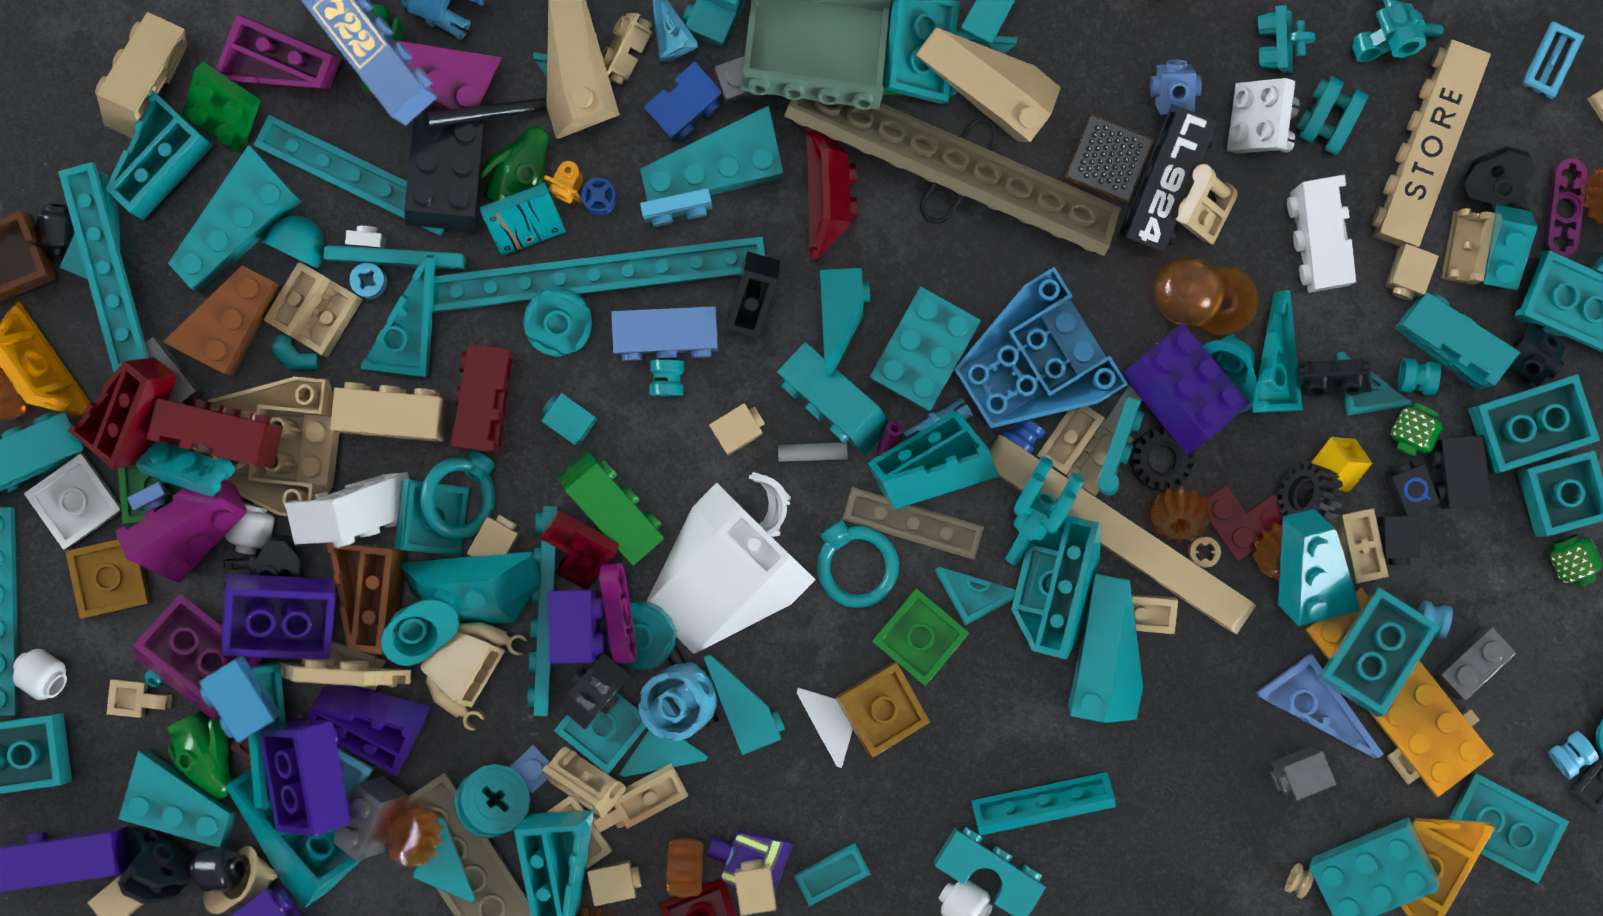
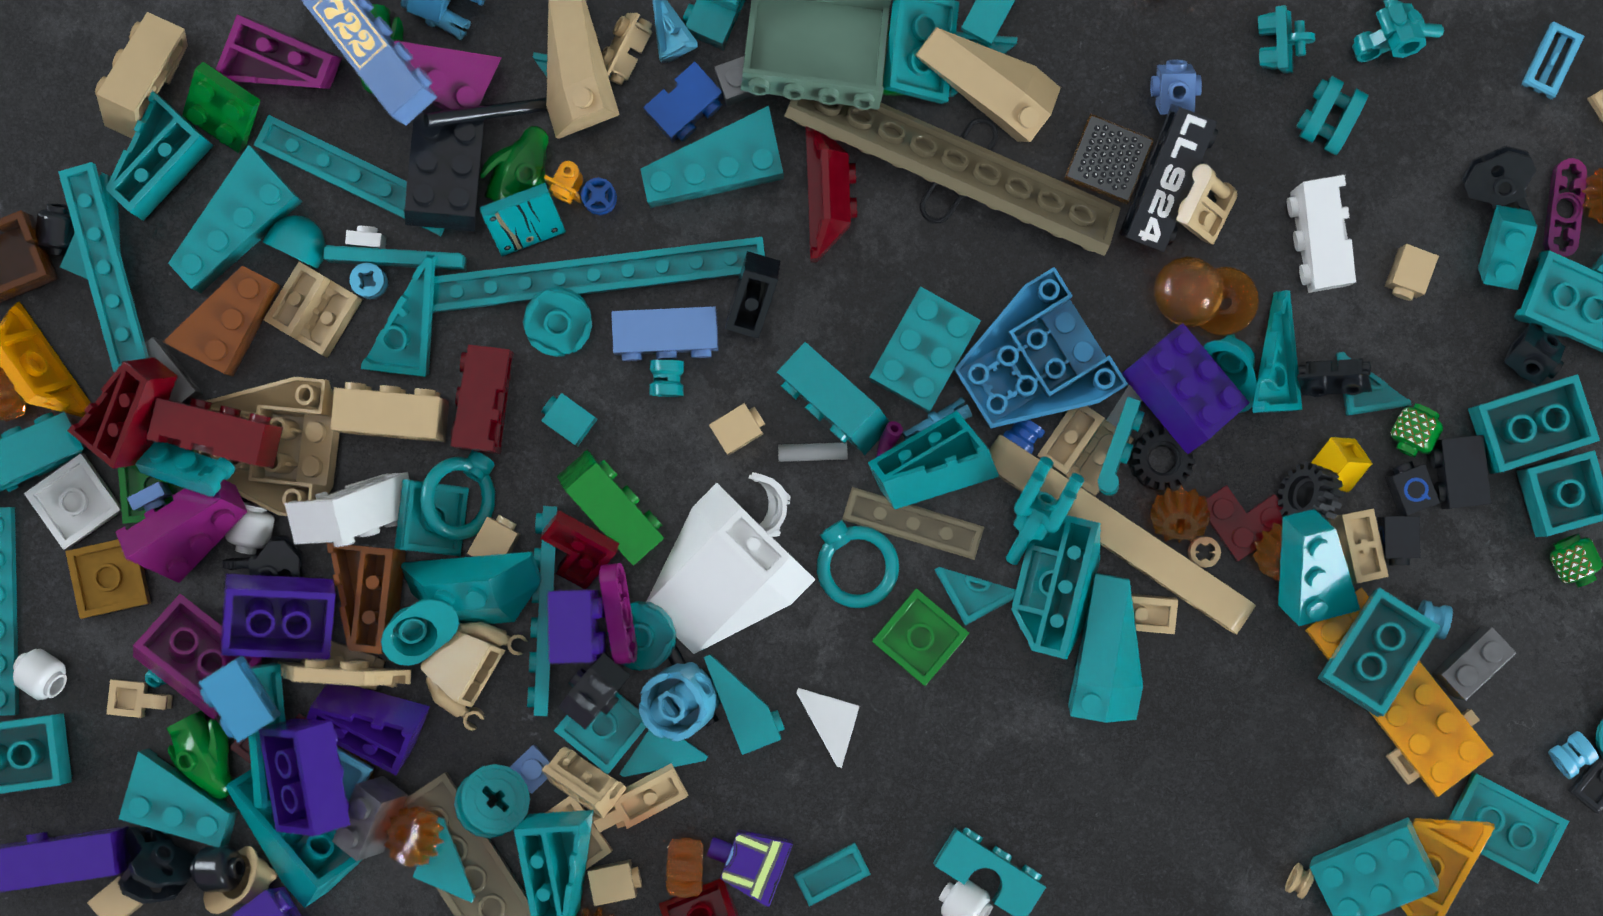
teal arm [271,334,319,370] -> none
medium azure plate [640,188,713,227] -> none
tan brick [734,859,776,915] -> none
teal slope [820,268,870,375] -> none
pearl gold plate [835,662,930,758] -> none
teal plate [971,772,1116,836] -> none
white plate [1227,78,1300,153] -> none
medium blue wing [1256,654,1383,758] -> none
flat silver brick [1270,747,1336,800] -> none
tan brick [1372,39,1491,248] -> none
teal wedge [1395,292,1520,391] -> none
teal wheel [1397,357,1441,396] -> none
tan hinge [1440,208,1496,285] -> none

